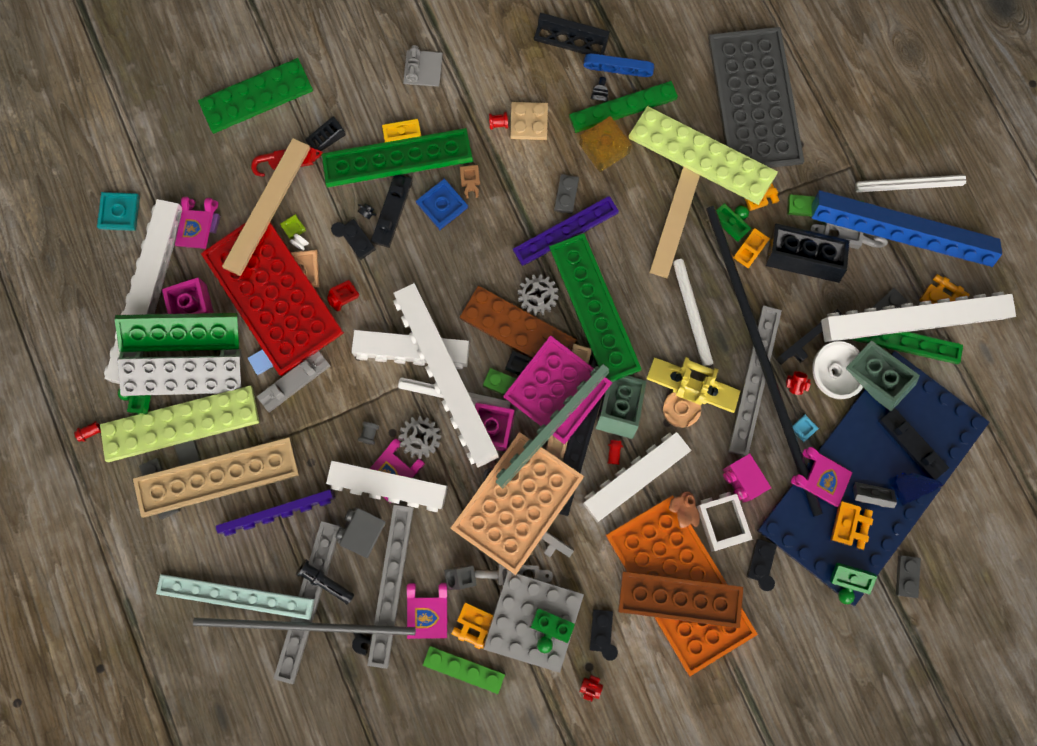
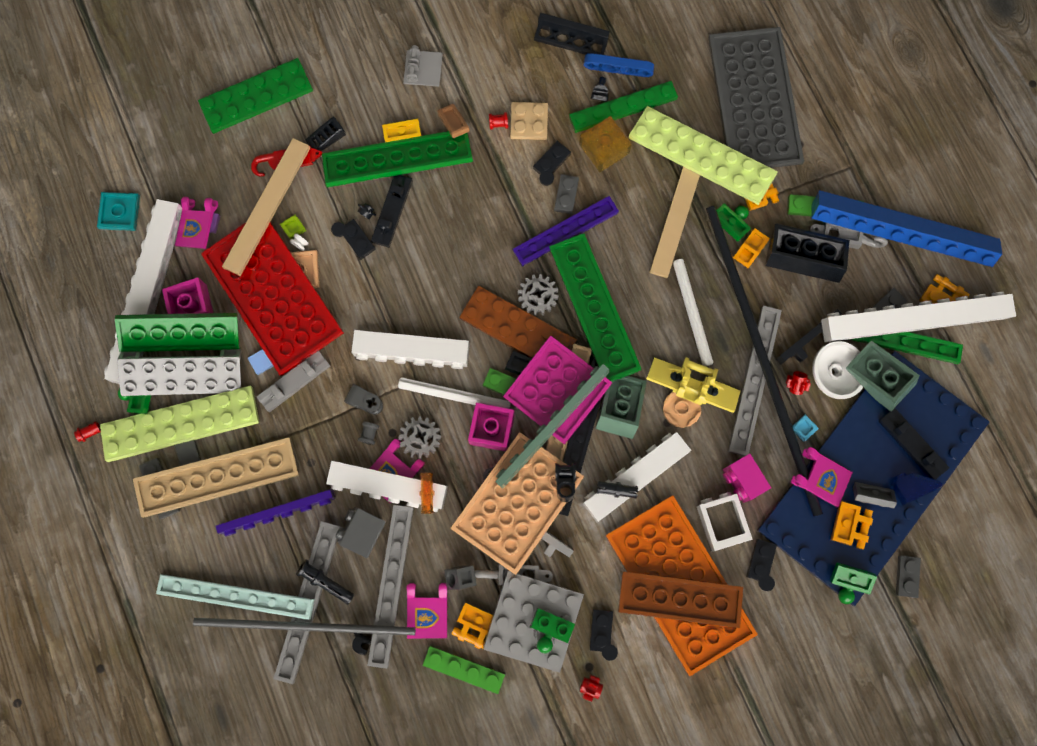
red bracket [327,280,360,312] -> none
white brick [393,283,499,468] -> none
blue plate [416,179,468,230] -> none
medium nougat plate [460,165,480,199] -> none
red pin [607,440,623,465] -> none
nougat plate [669,491,700,528] -> none
white axle [855,175,966,192] -> none
none -> dark grey piece [344,384,383,415]
none -> clear orange pin [419,473,435,514]
none -> medium nougat tile [437,104,470,138]
none -> black hinge [533,140,571,186]
none -> black piece [555,463,576,503]
none -> black pin [597,481,638,499]

